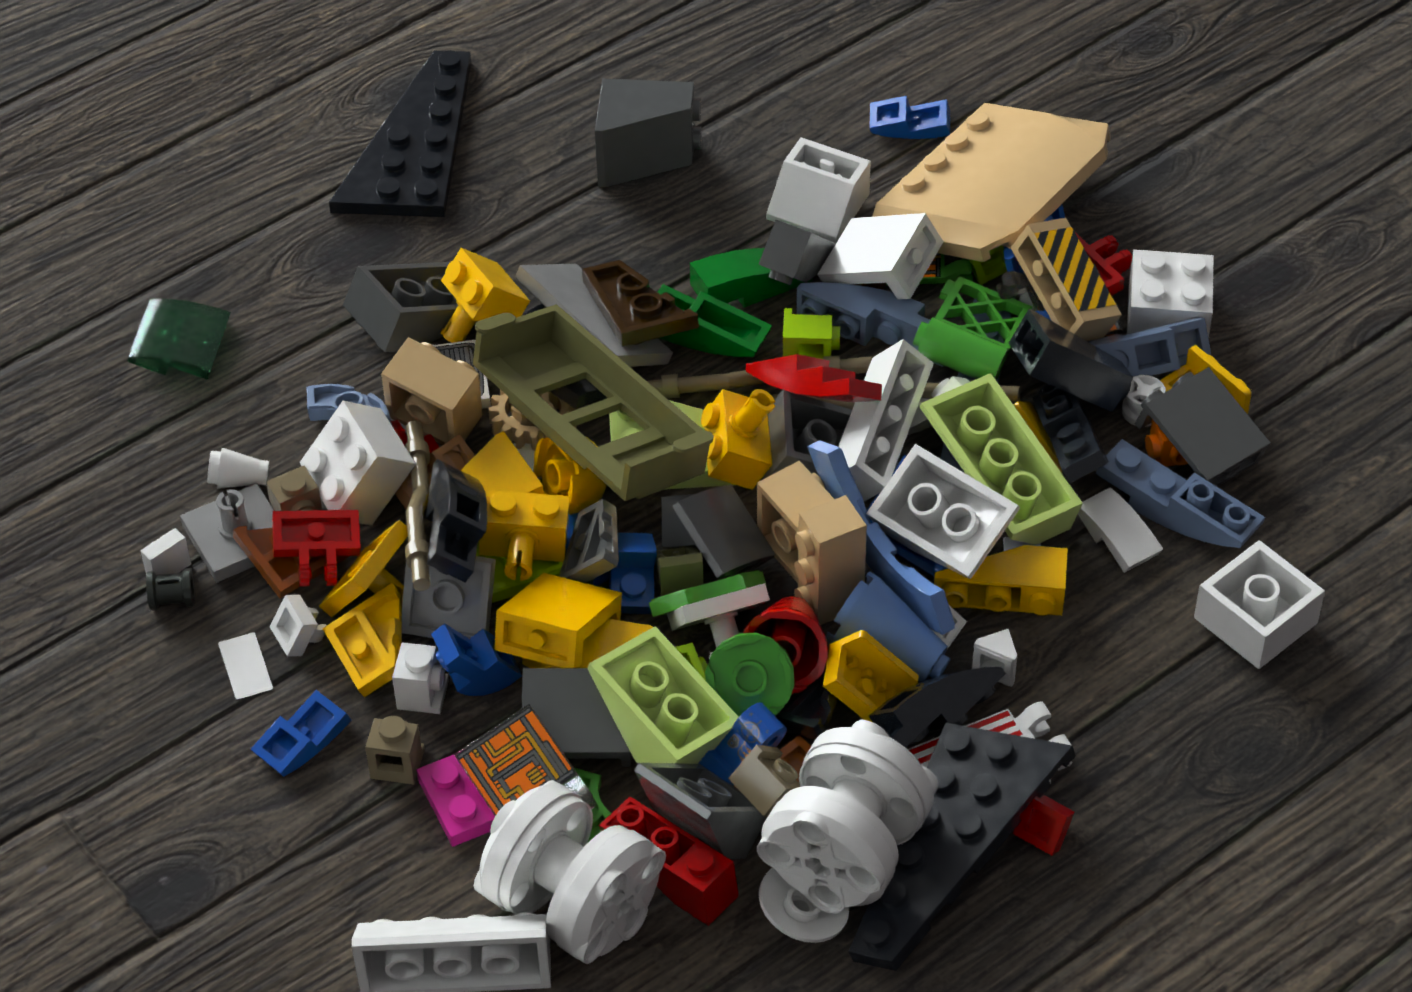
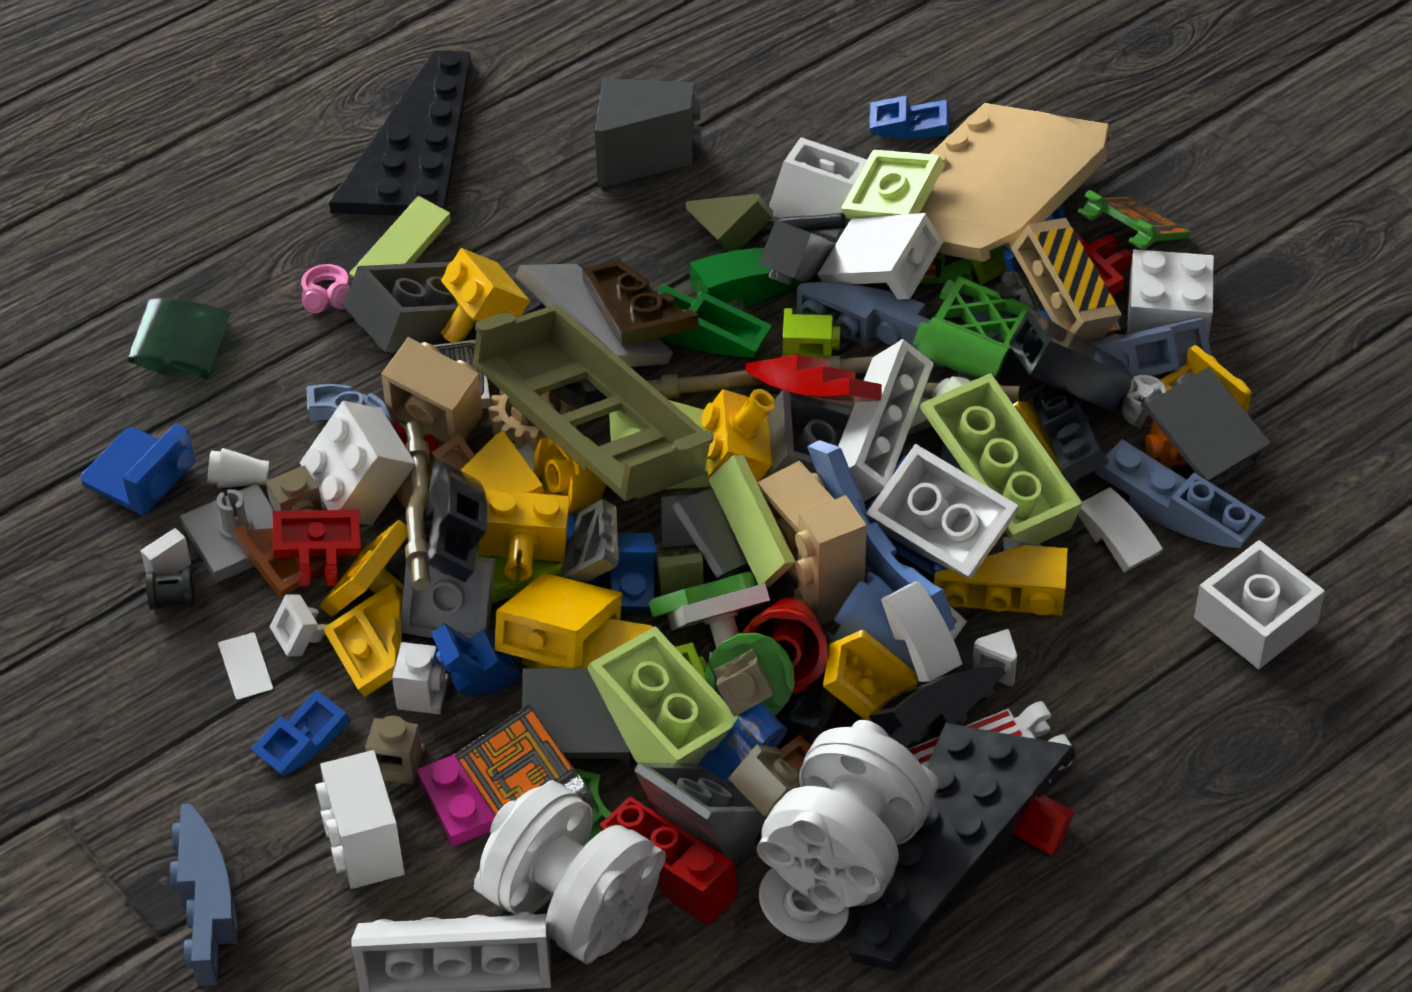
none -> blue bracket [81,423,196,517]
none -> sand blue slope [170,804,238,986]
none -> bright pink piece [301,264,350,313]
none -> white brick [315,750,405,889]
none -> yellowish green tile [349,196,451,282]
none -> olive slope [686,194,773,252]
none -> yellowish green tile [708,455,795,587]
none -> dark tan brick [713,649,775,717]
none -> black piece [755,213,846,236]
none -> yellowish green plate [841,150,945,219]
none -> white slope [881,581,963,682]
none -> bright green flag [1077,190,1192,250]

